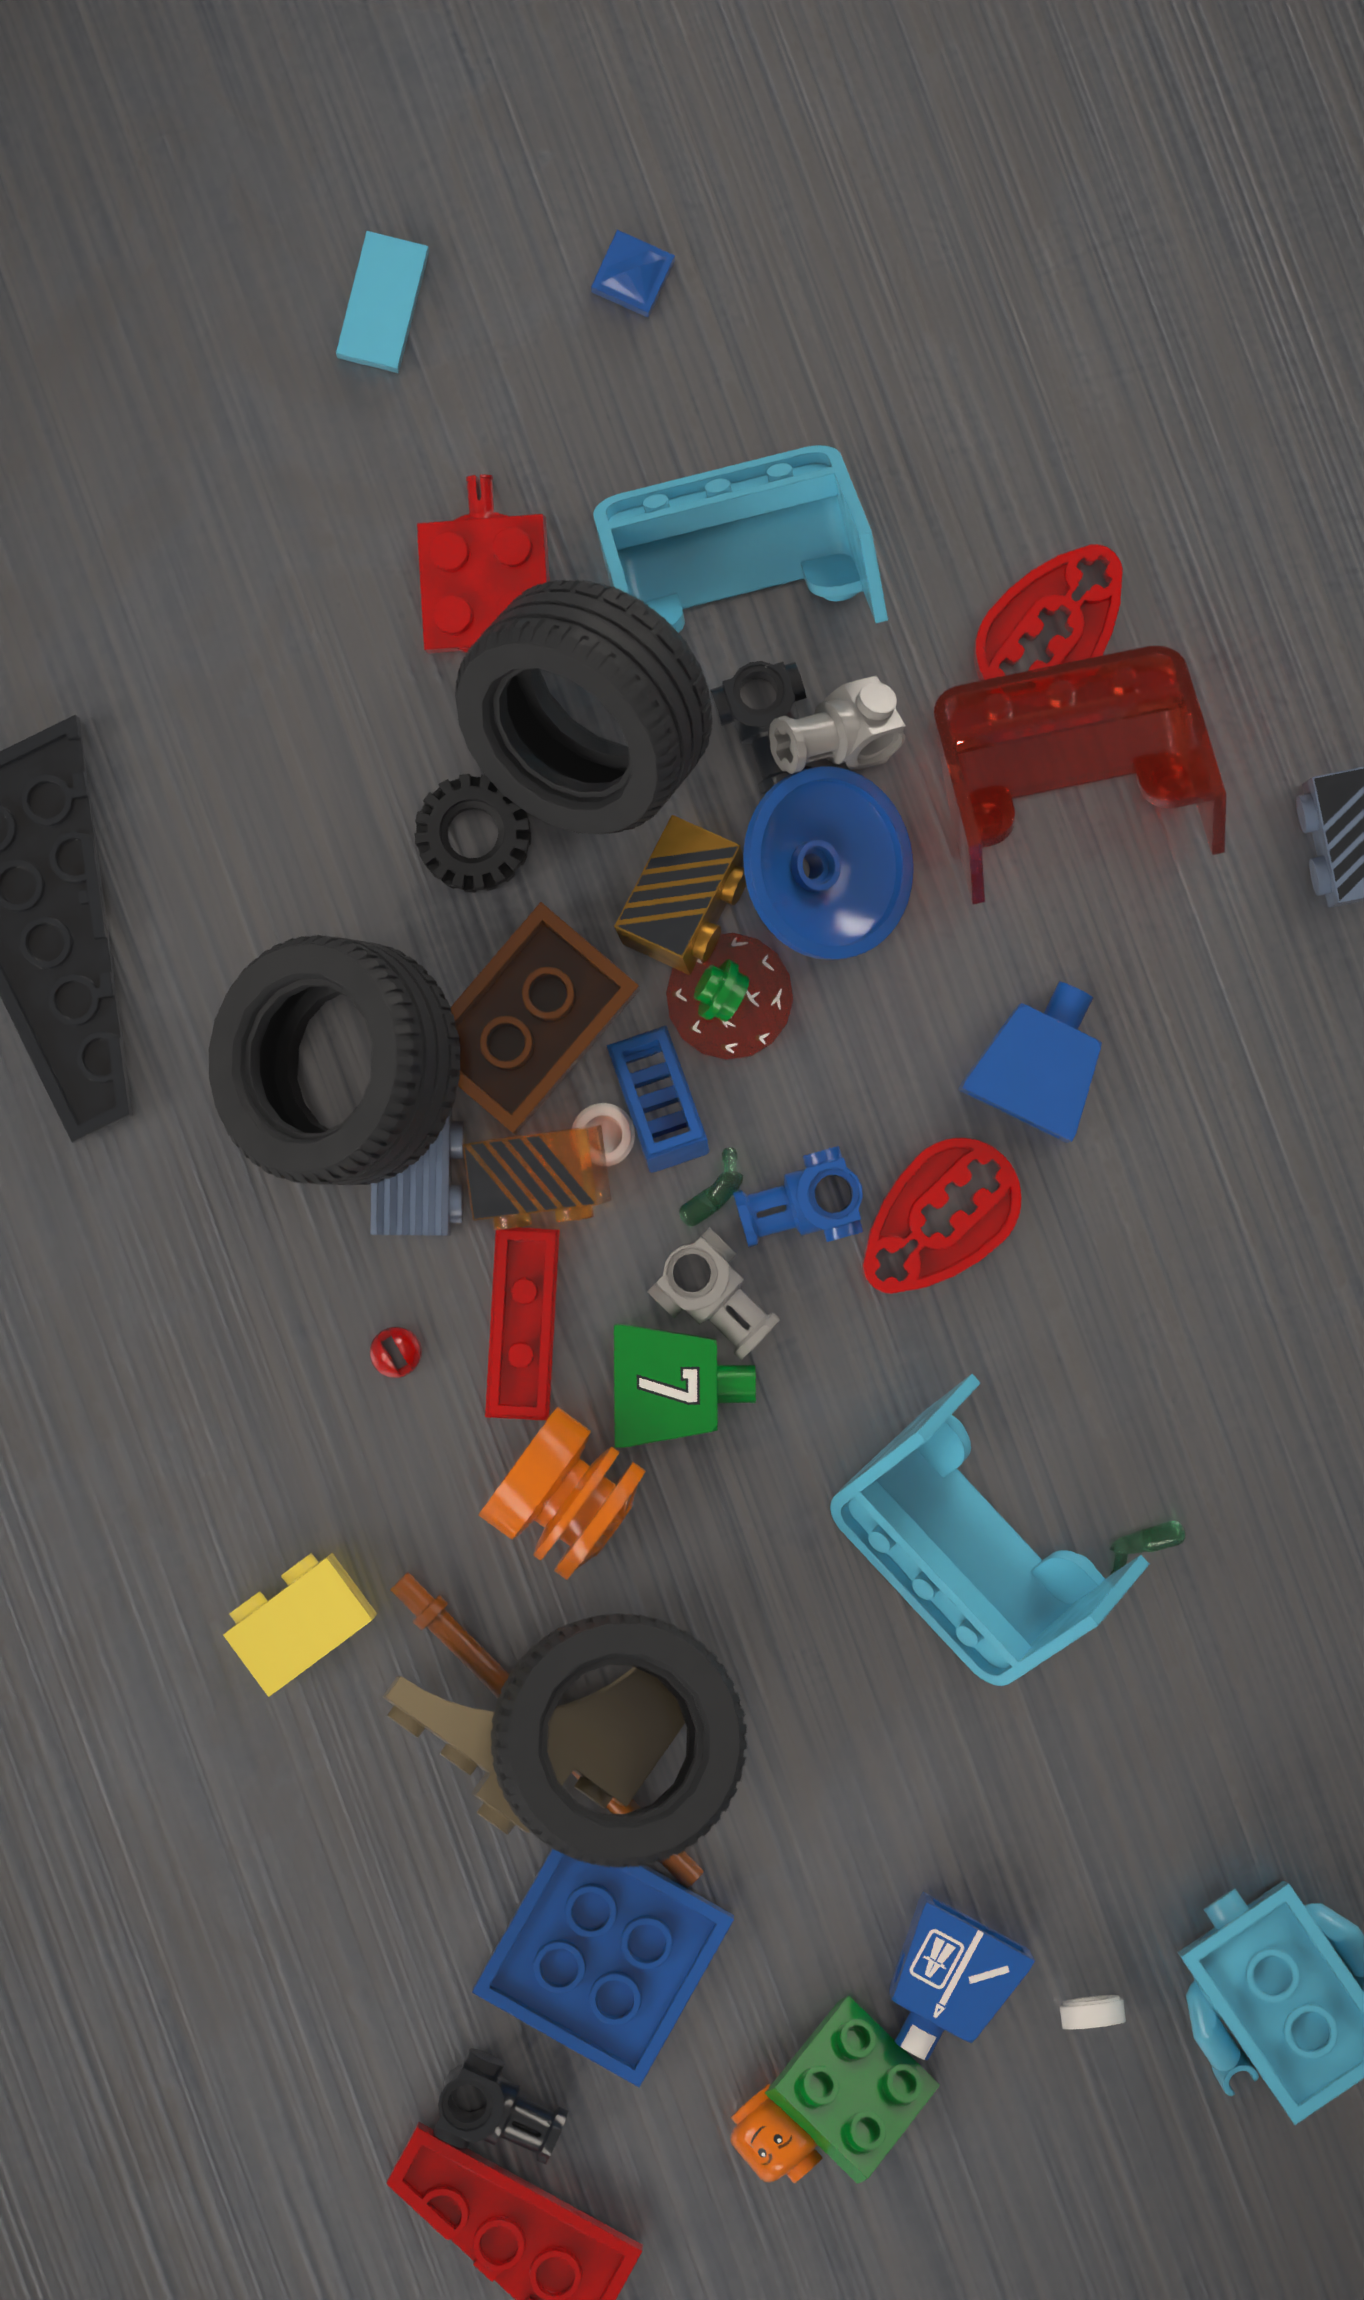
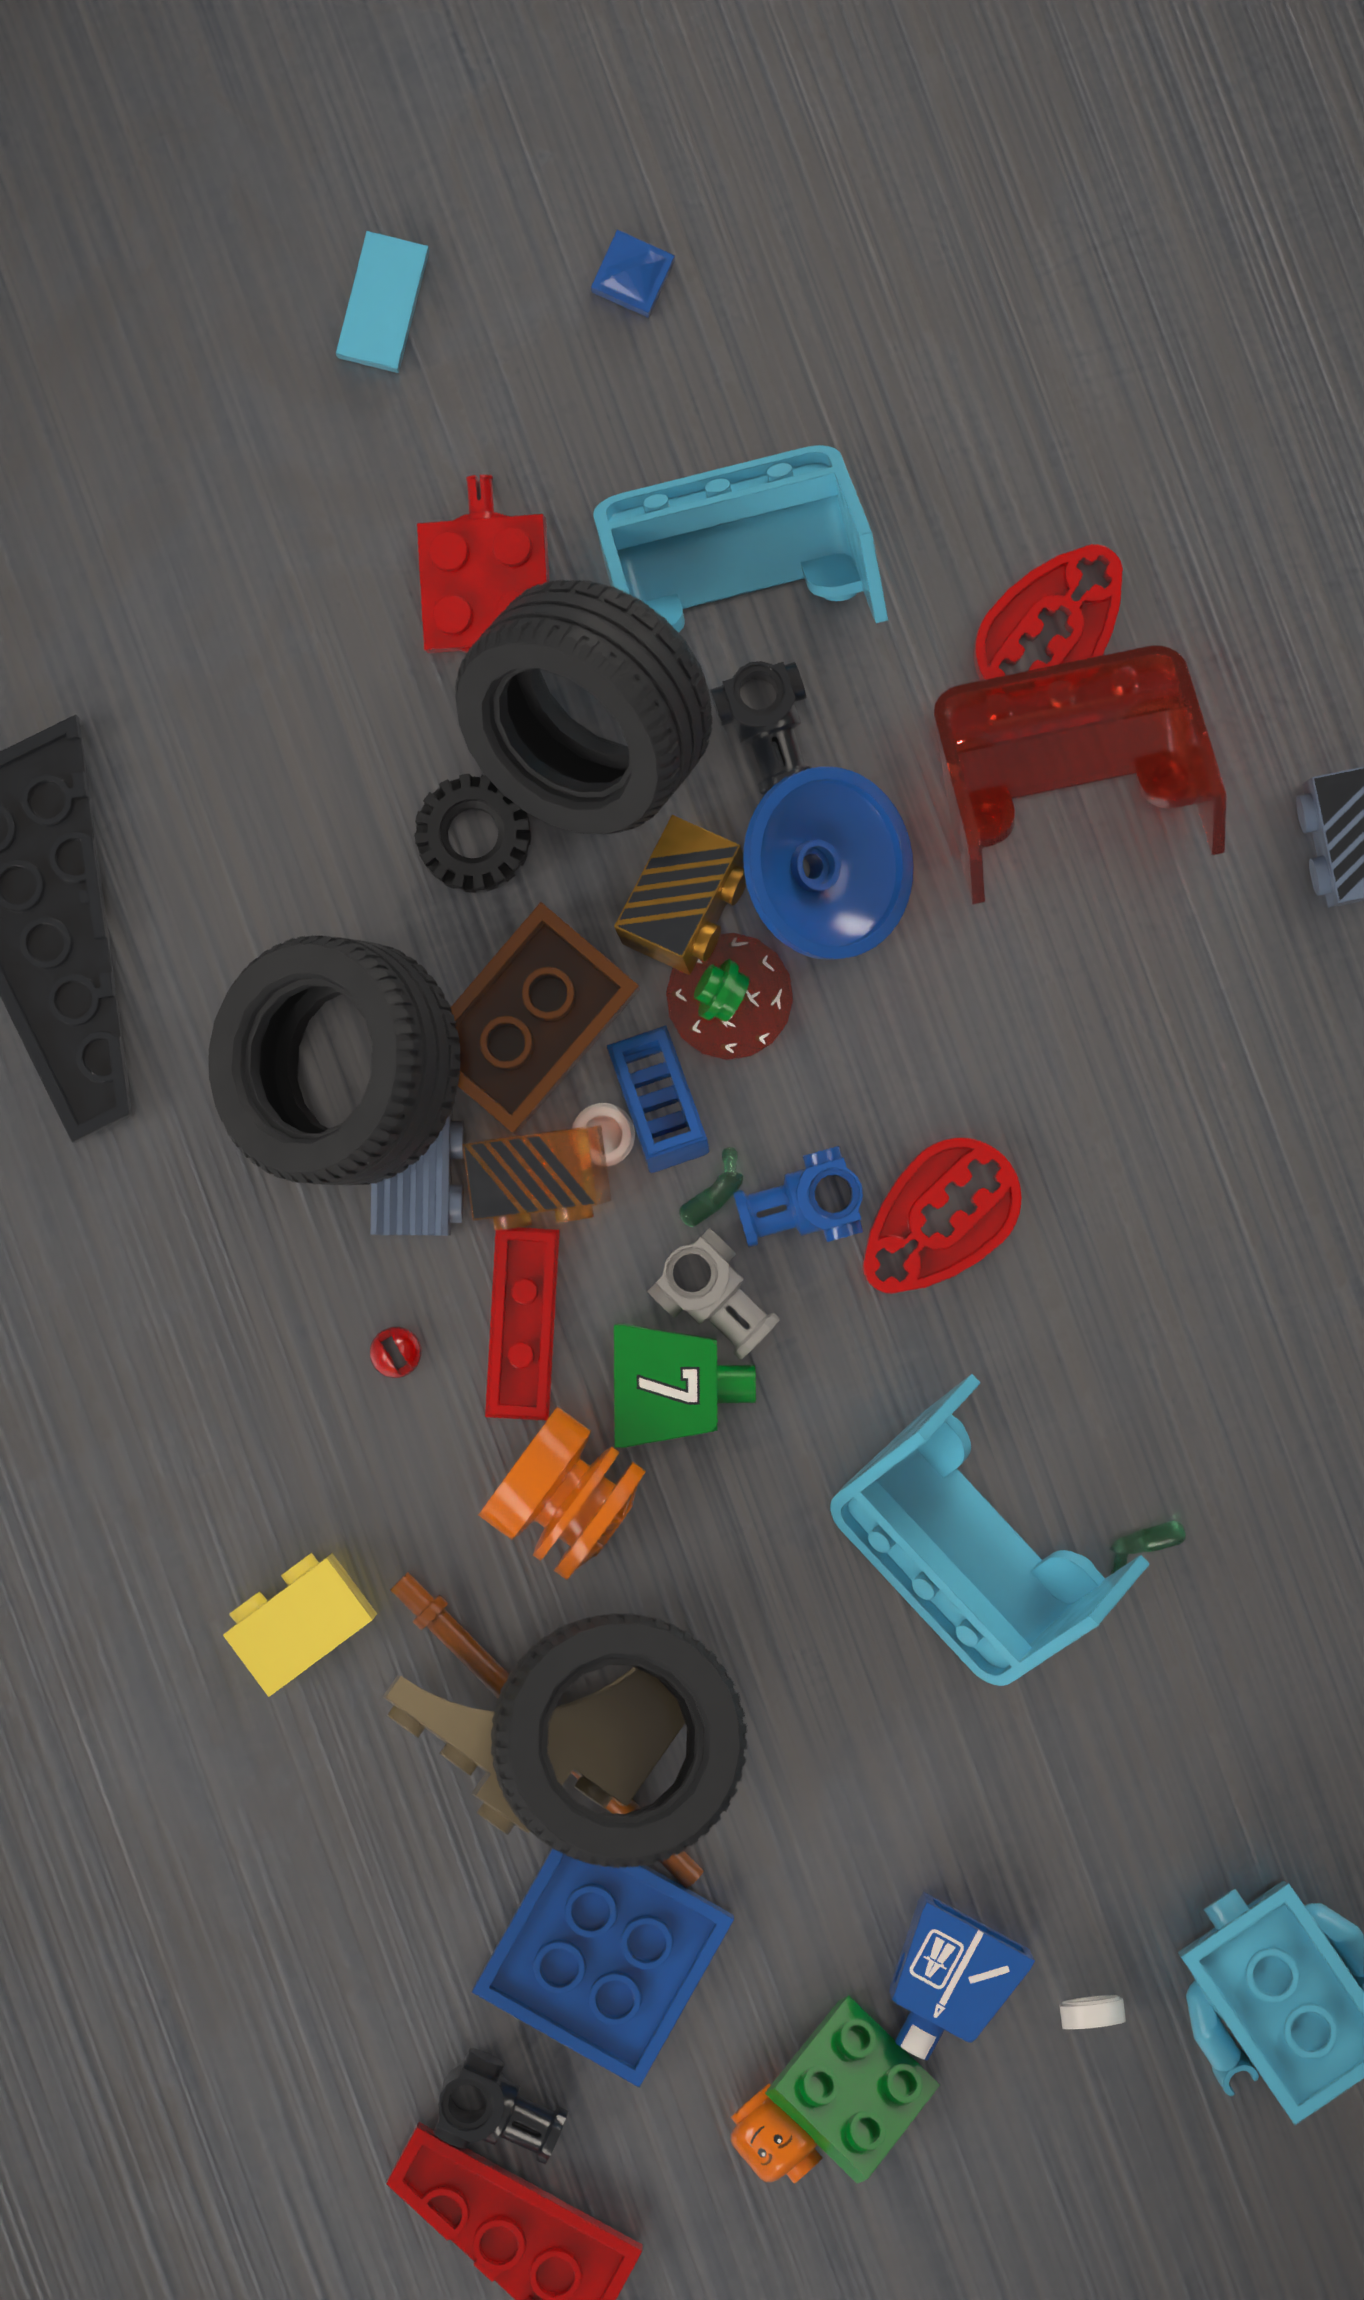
light grey connector [769,675,906,774] -> none
blue torso [958,981,1102,1143] -> none

